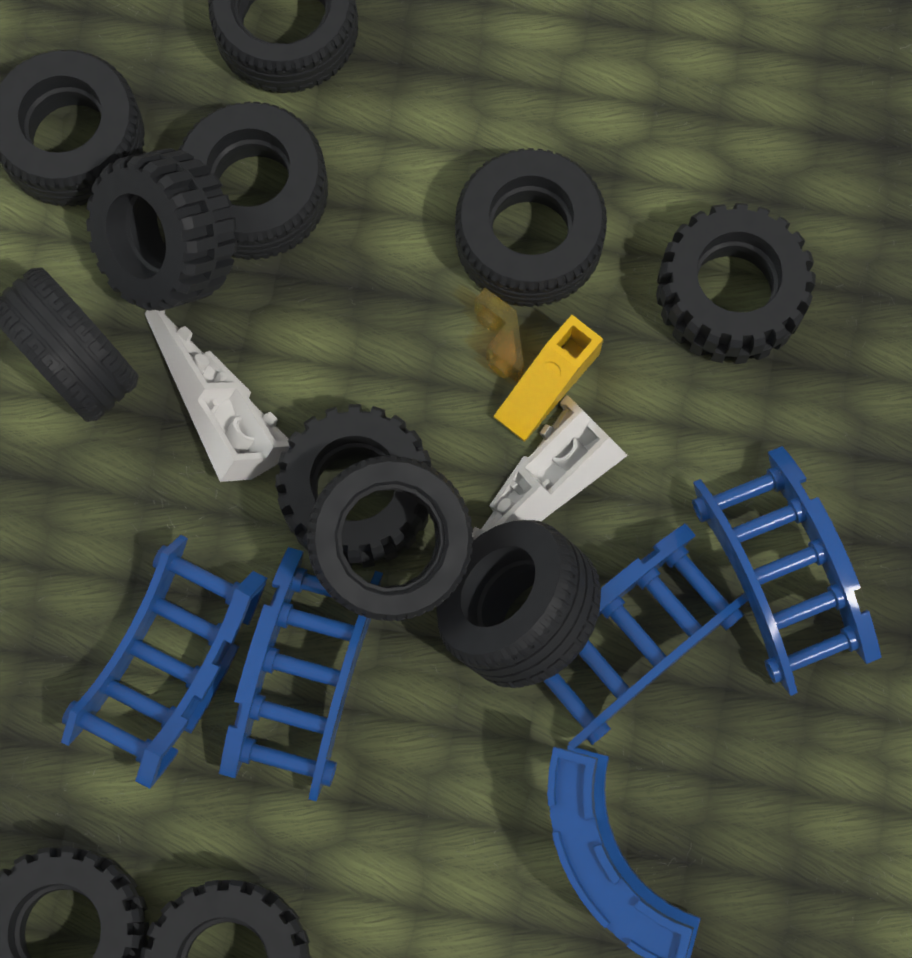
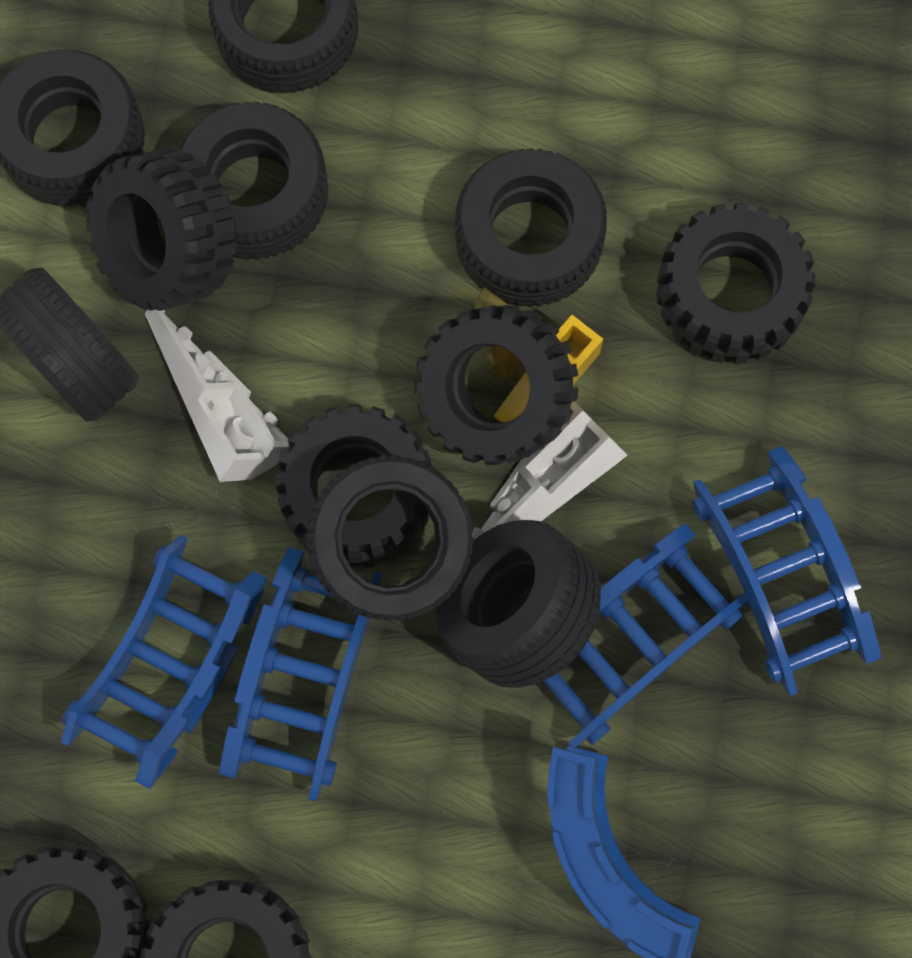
none -> black tyre [414,305,579,465]

